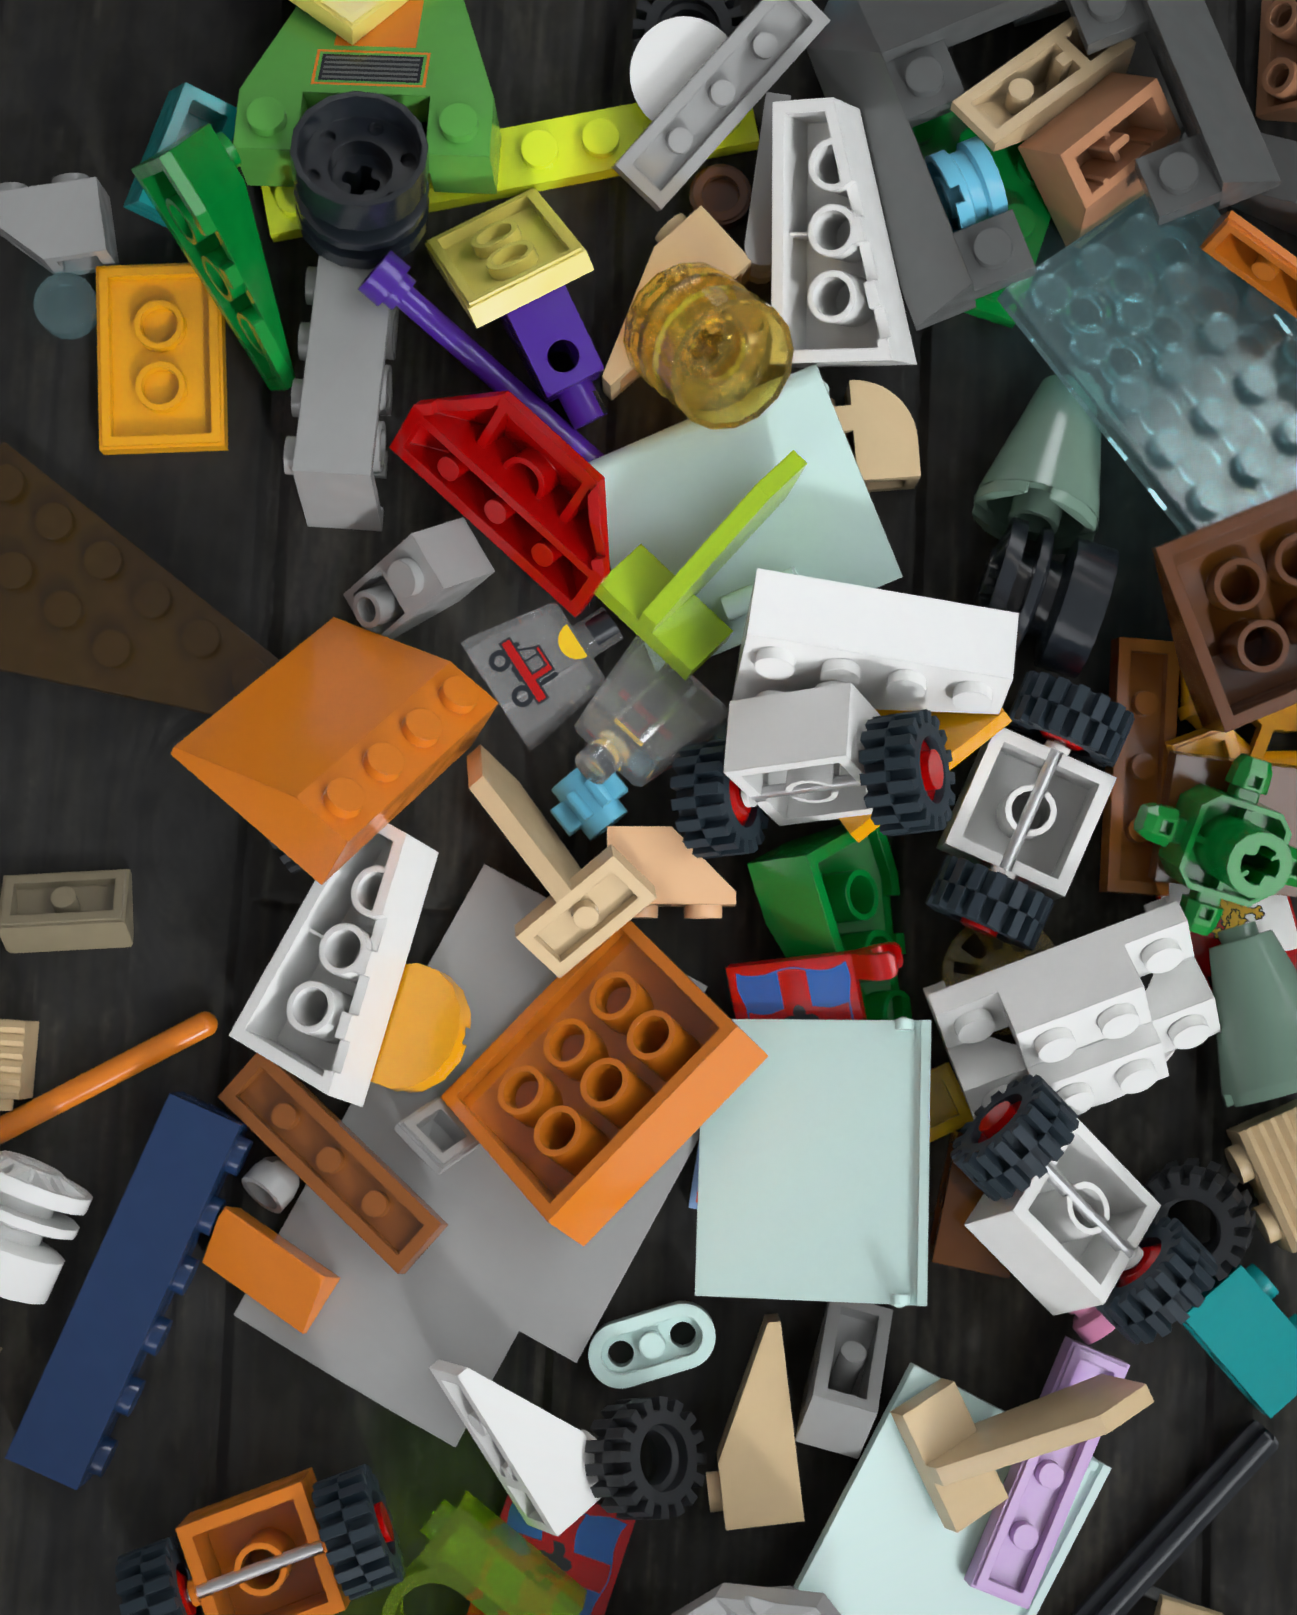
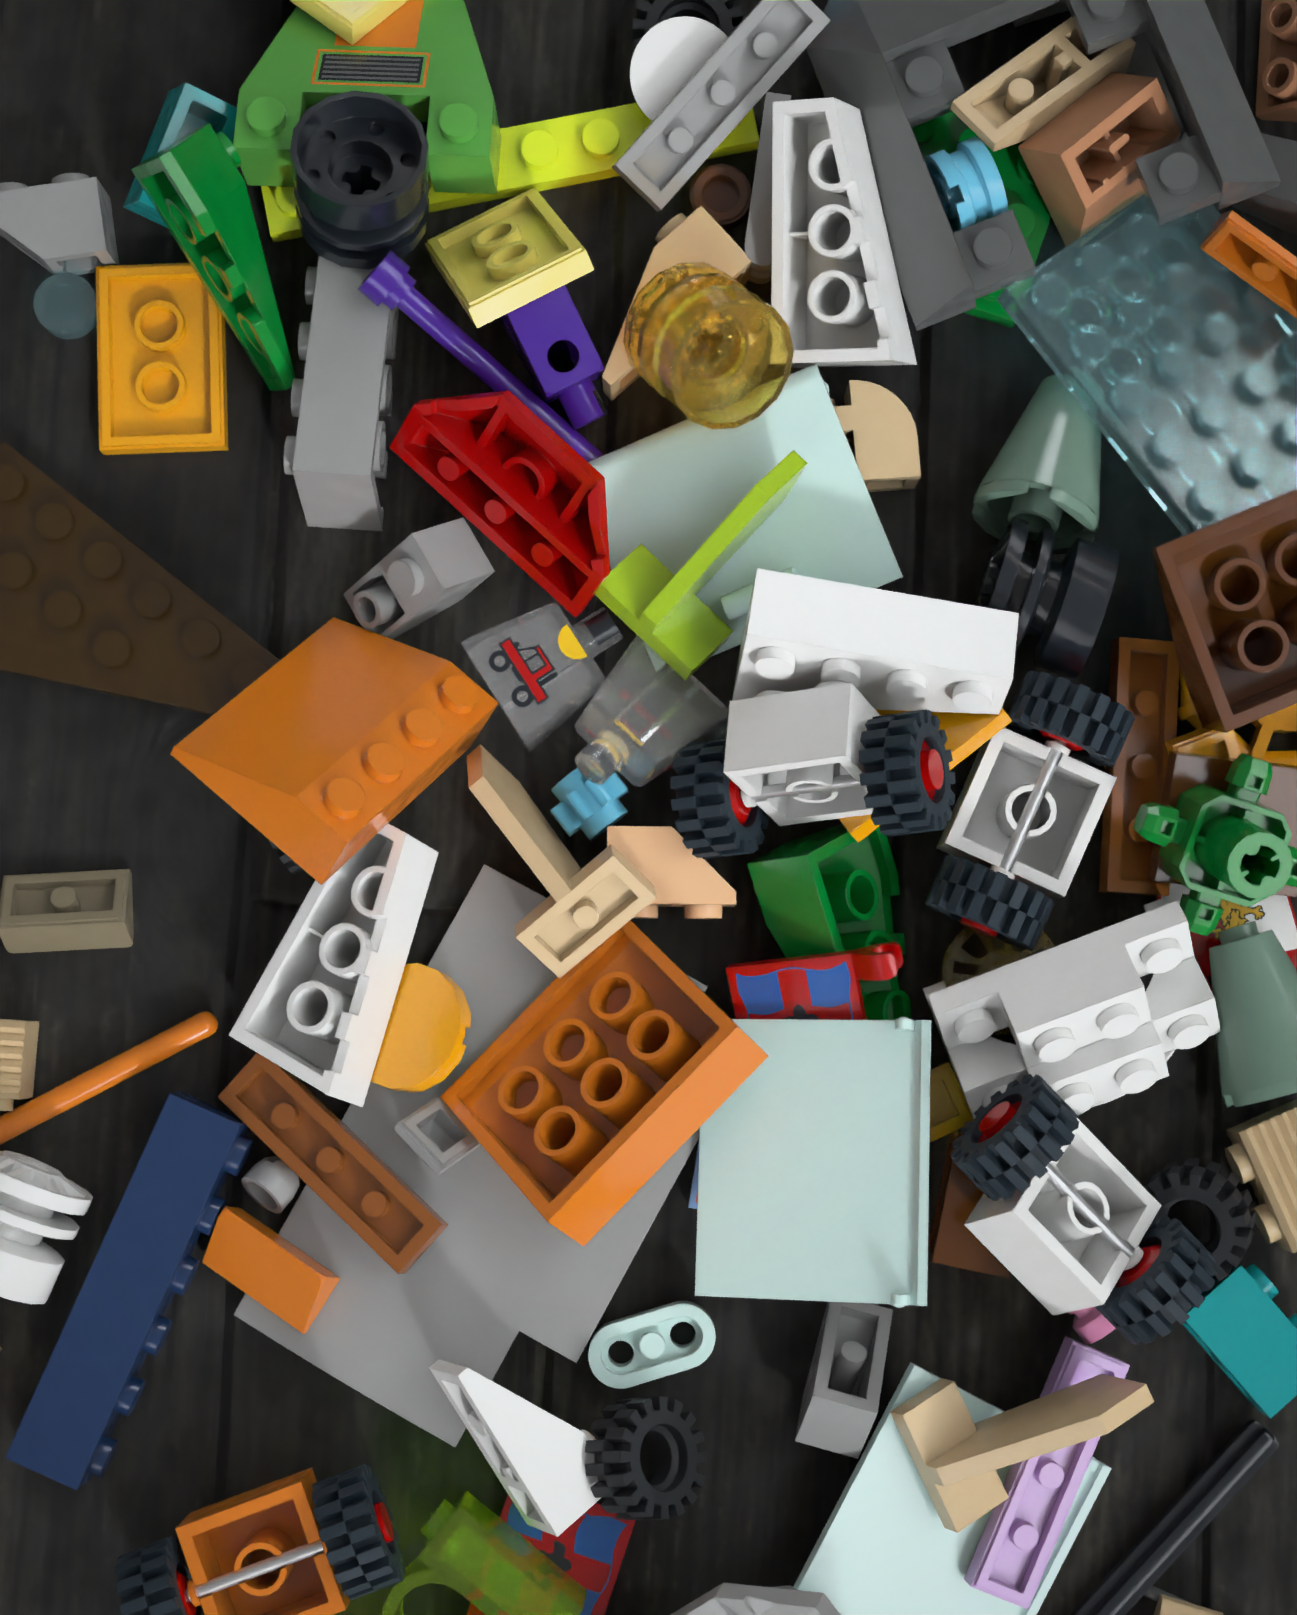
tan slope [706,1313,805,1530] -> none

